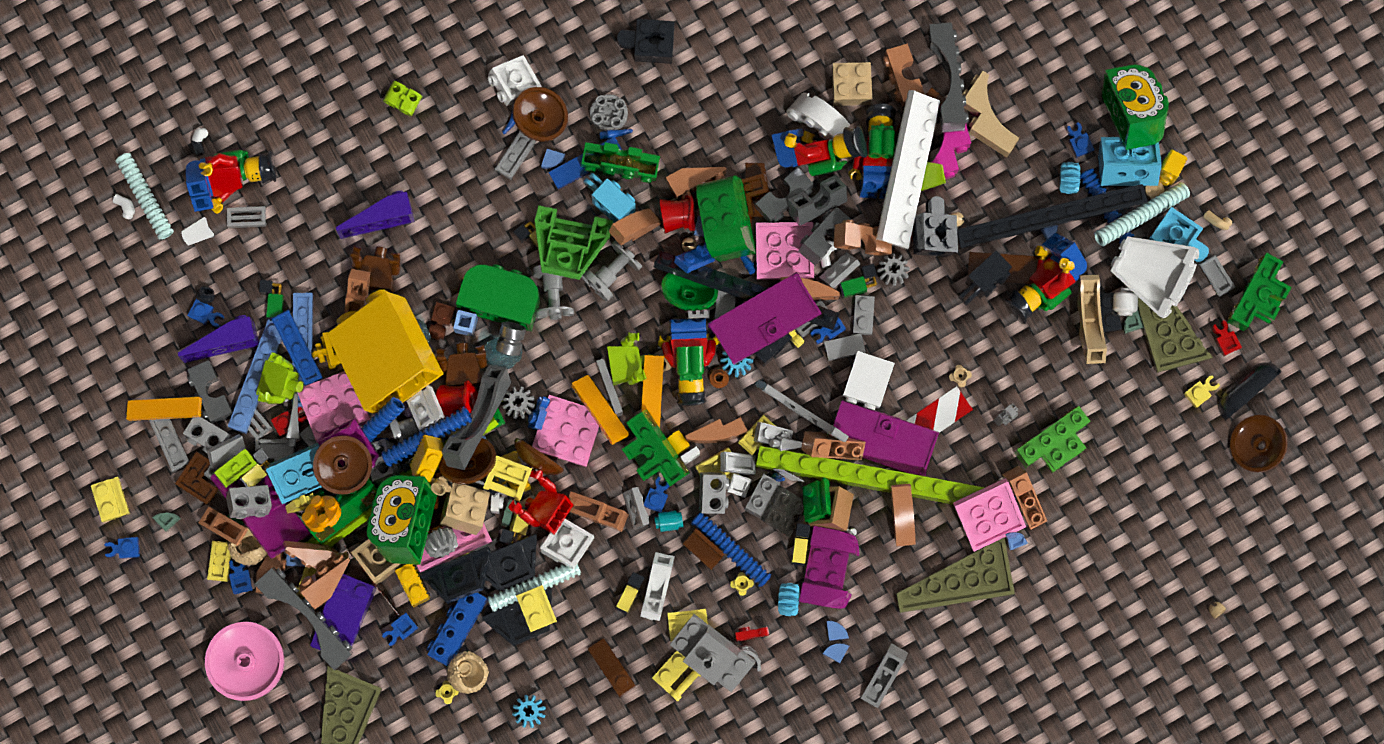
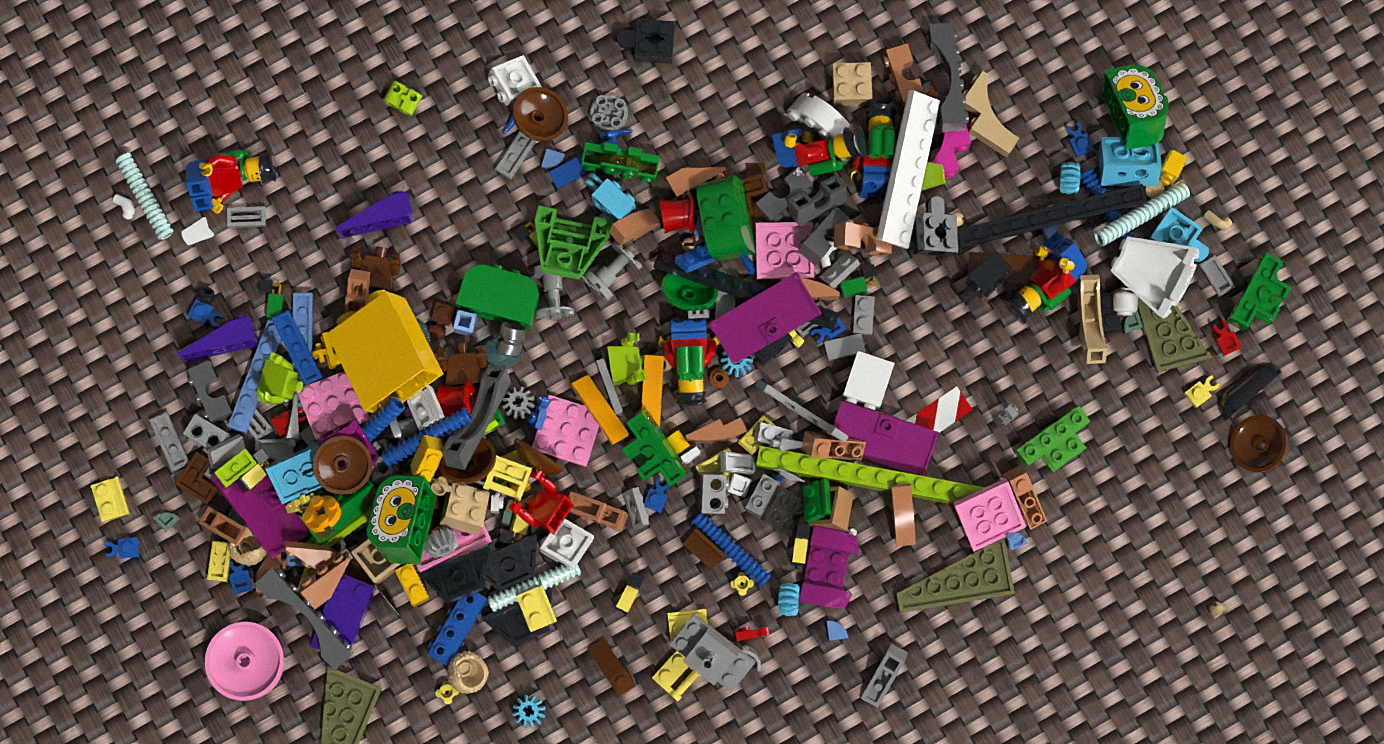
light orange tile [126,397,202,421] -> none
arm [191,128,208,156] -> none
light grey brick [226,485,272,519] -> none
blue plate [382,613,418,646] -> none
white arch [640,552,675,621] -> none
teal brick [654,511,683,532] -> none
medium blue tile [823,644,849,664] -> none
light grey gear [877,253,910,286] -> none
tan plate [949,365,972,387] -> none

